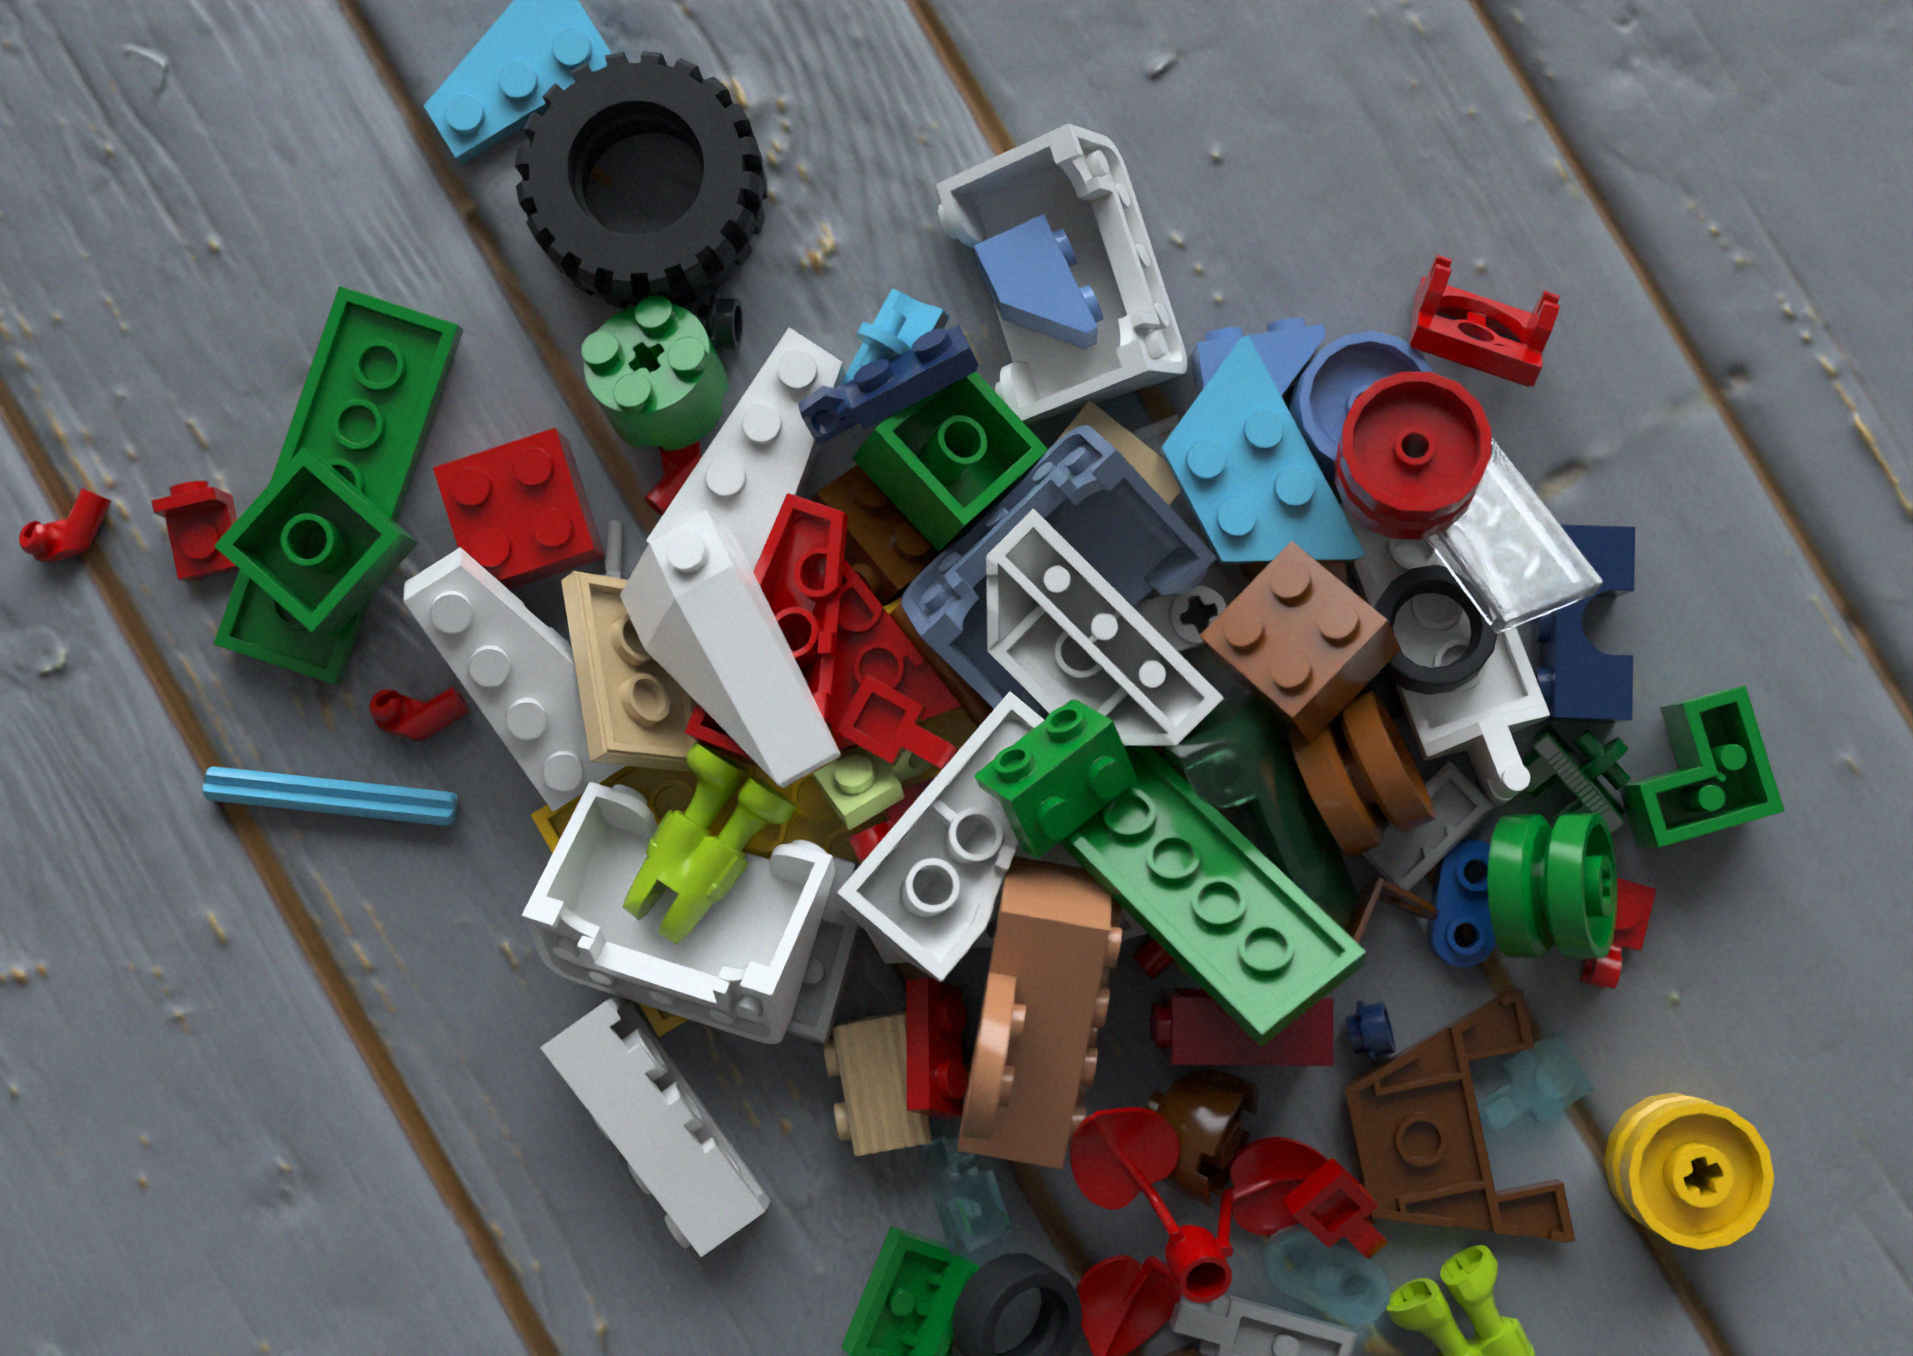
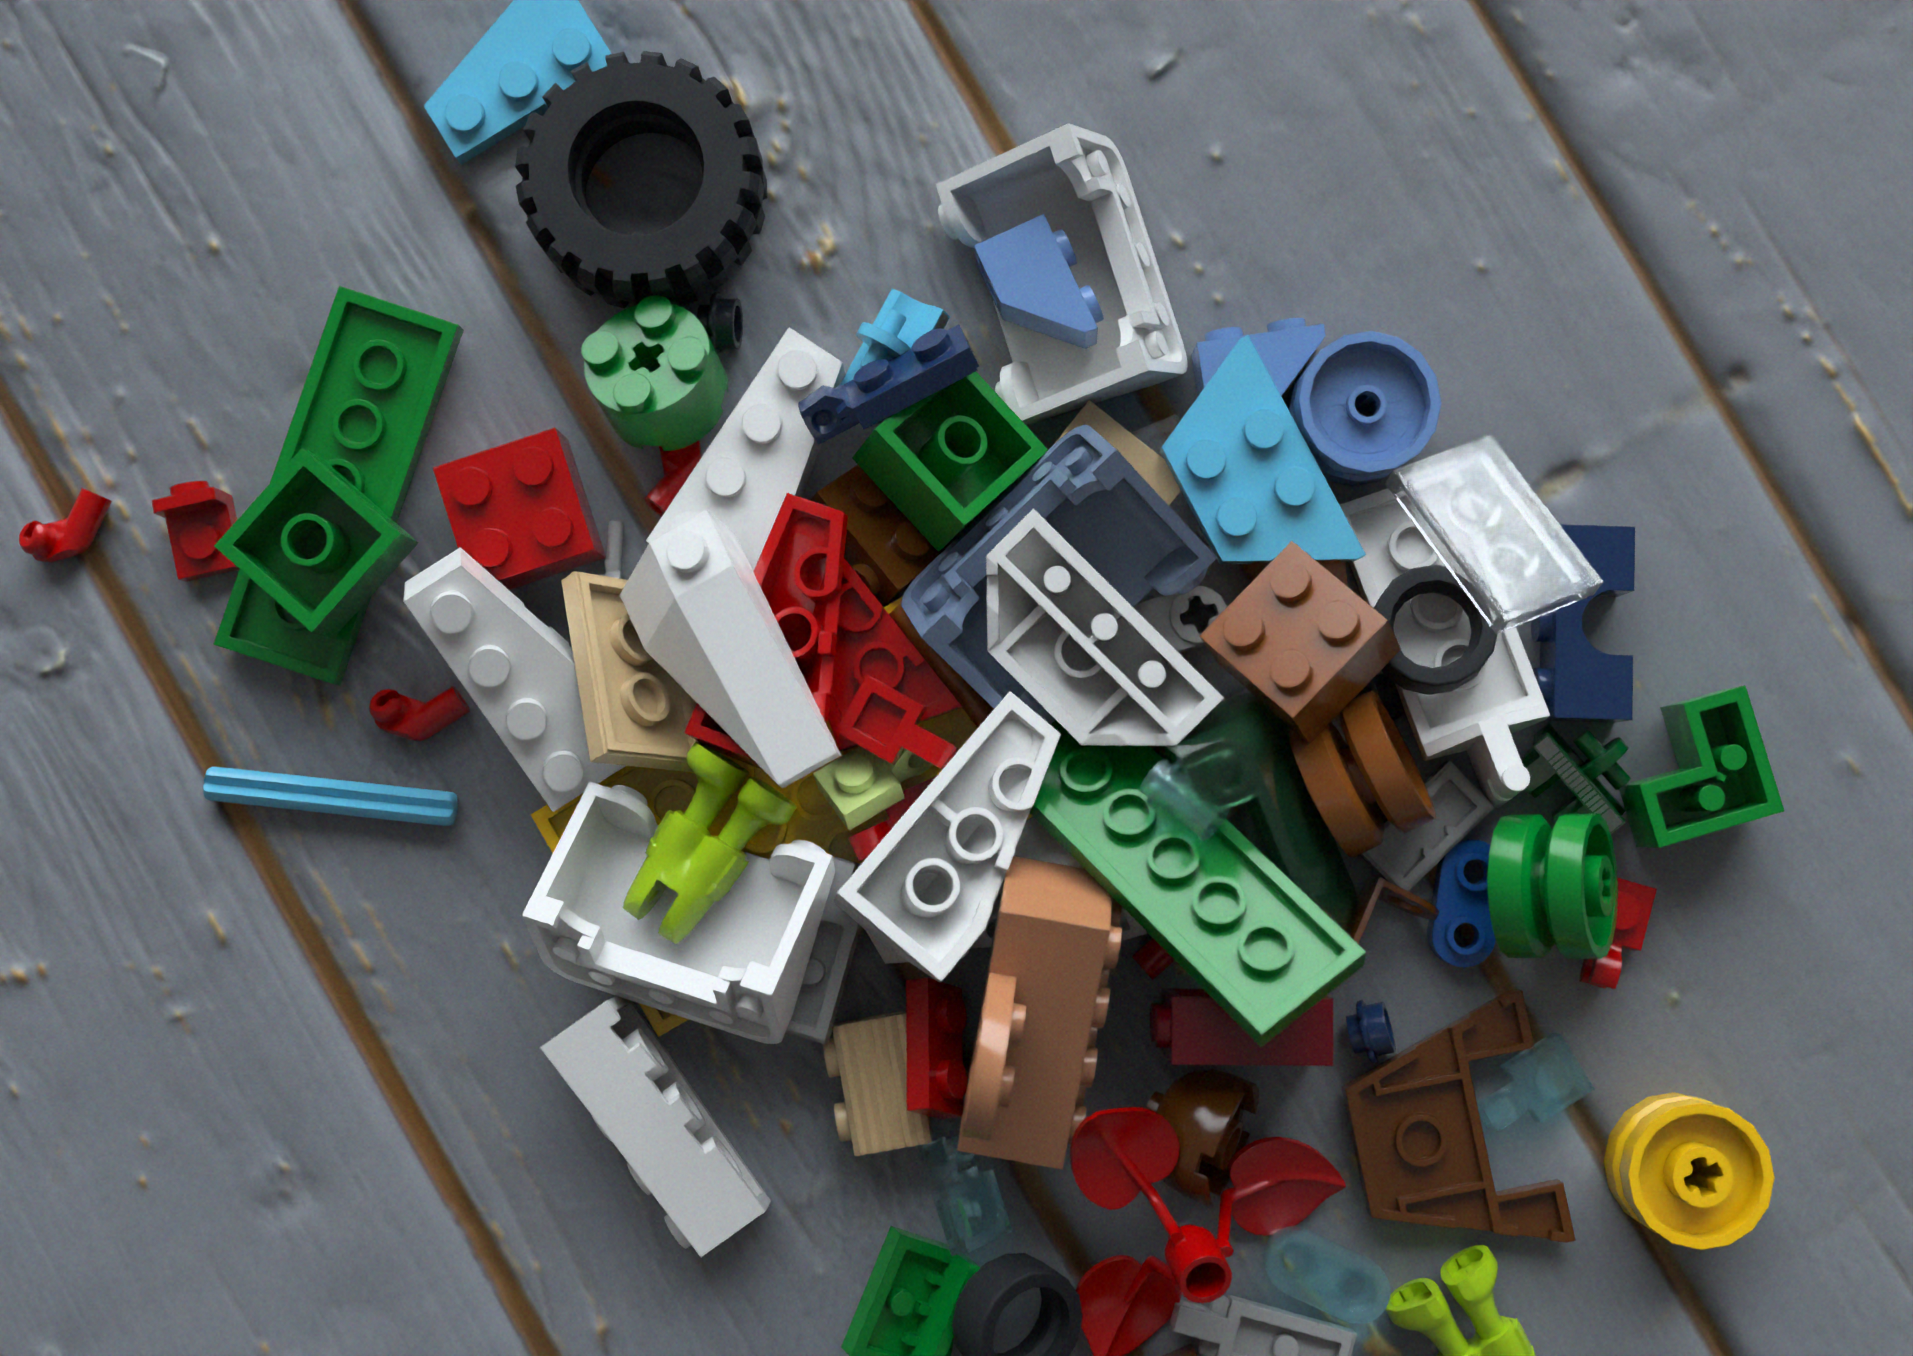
green bracket [975,700,1138,860] -> none
red plate [1283,1157,1389,1259] -> none
red wheel [1335,371,1491,540] -> none
red piece [1409,254,1560,387] -> none
none -> clear light blue pin [1140,759,1230,841]

